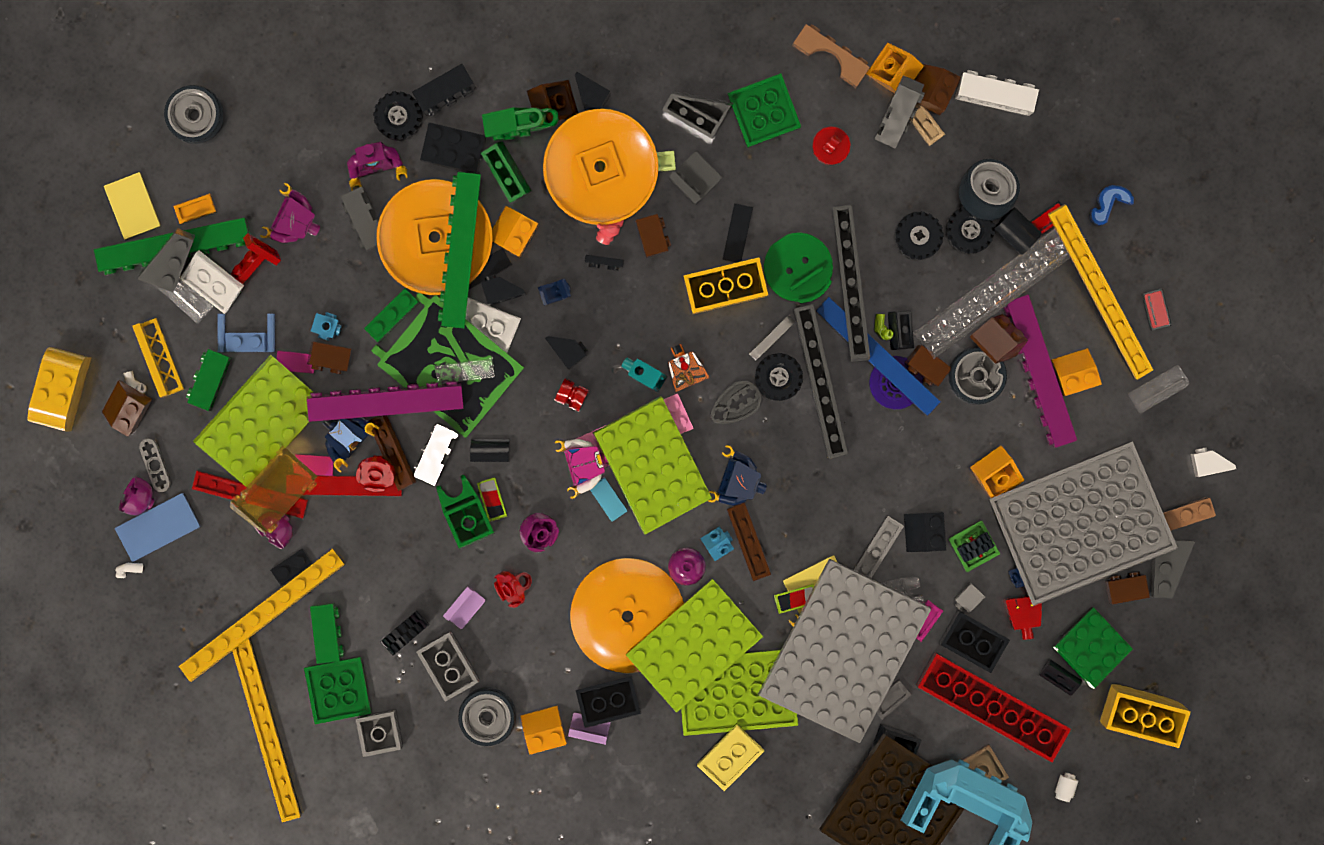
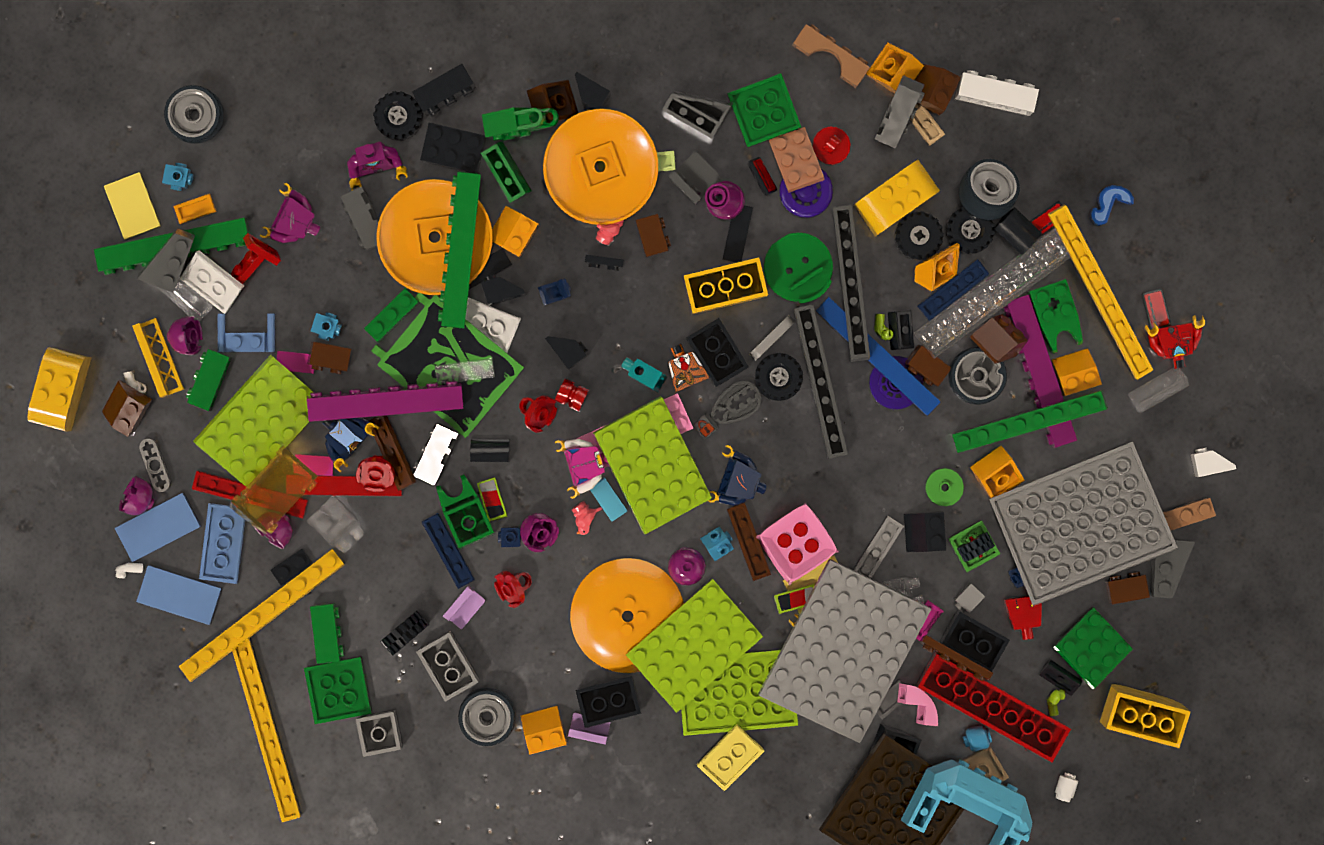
none -> medium blue tile [136,565,222,625]
none -> dark azure brick [162,162,193,191]
none -> magenta cylinder [167,316,203,355]
none -> medium blue tile [199,503,247,584]
none -> clear hips [306,495,365,553]
none -> dark blue tile [422,513,475,589]
none -> dark blue bracket [498,527,521,547]
none -> red tile [519,395,557,433]
none -> coral animal [572,501,603,535]
none -> black brick [686,318,749,387]
none -> tile [692,413,719,439]
none -> magenta piece [705,181,745,220]
none -> slope [747,157,777,196]
none -> bright pink piece [756,503,839,585]
none -> nougat plate [769,127,825,193]
none -> dark purple wheel [779,169,833,218]
none -> yellow brick [853,160,940,237]
none -> bright pink brick [897,683,938,726]
none -> light orange slope [914,243,960,291]
none -> dark blue tile [917,259,989,321]
none -> reddish brown plate [919,635,993,682]
none -> bright green plate [925,468,964,507]
none -> green brick [952,390,1108,453]
none -> dark azure head [963,725,992,752]
none -> green brick [1027,279,1083,354]
none -> lime arm [1047,690,1066,716]
none -> red torso [1145,315,1205,369]

